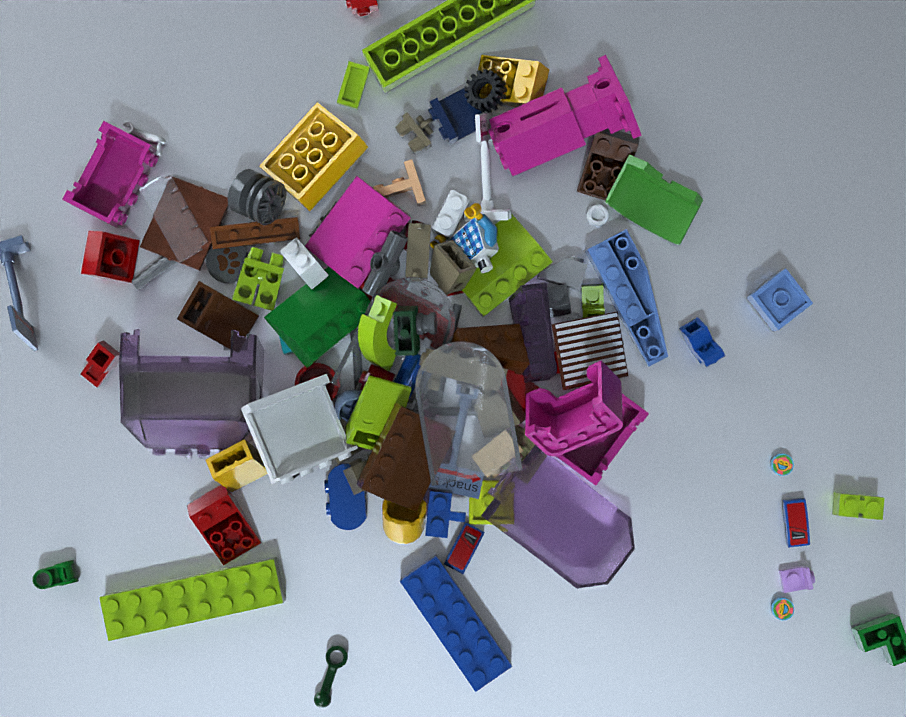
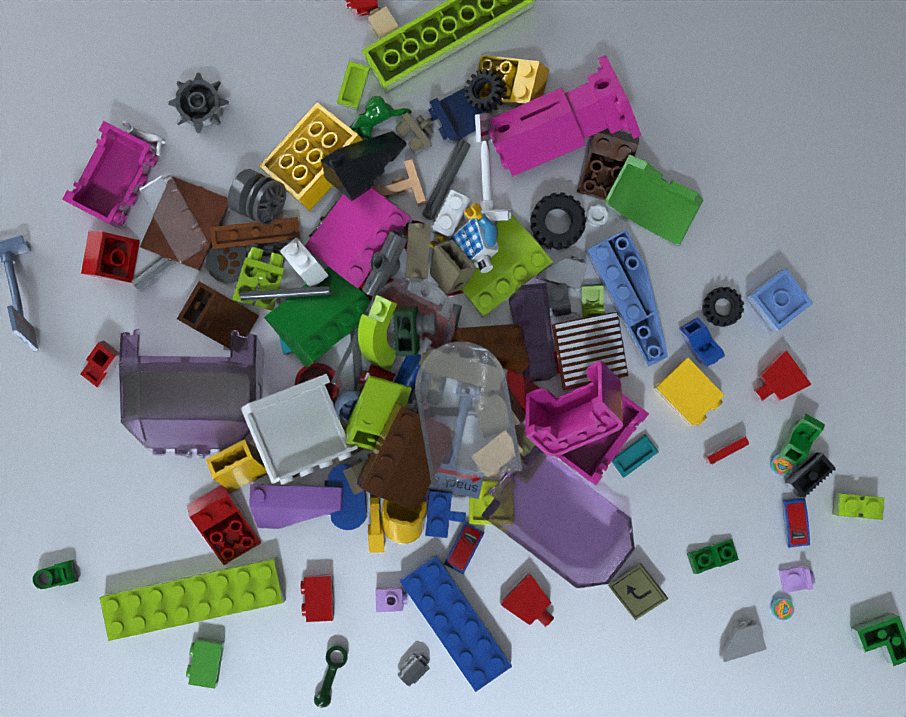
none -> dark grey brick [168,73,229,133]
none -> bright green brick [186,637,225,689]
none -> dark grey bar [240,286,330,301]
none -> medium lavender wedge [249,484,343,529]
none -> dark grey piece [257,243,289,256]
none -> red brick [300,574,334,622]
none -> black wedge [321,131,407,201]
none -> green animal [349,96,412,139]
none -> tan brick [367,6,400,40]
none -> yellow piece [368,493,385,553]
none -> lavender brick [375,587,407,612]
none -> dark grey brick [397,653,430,686]
none -> dark grey axle [422,140,471,220]
none -> red torso [500,573,554,627]
none -> black tyre [530,192,587,250]
none -> olive piece [608,563,668,620]
none -> teal tile [611,434,659,478]
none -> yellow brick [654,357,725,426]
none -> green slope [687,539,739,574]
none -> black tyre [702,287,744,327]
none -> red tile [704,436,749,464]
none -> light grey slope [719,619,767,662]
none -> red torso [754,350,811,401]
none -> green brick [779,414,825,467]
none -> black brick [785,452,836,498]

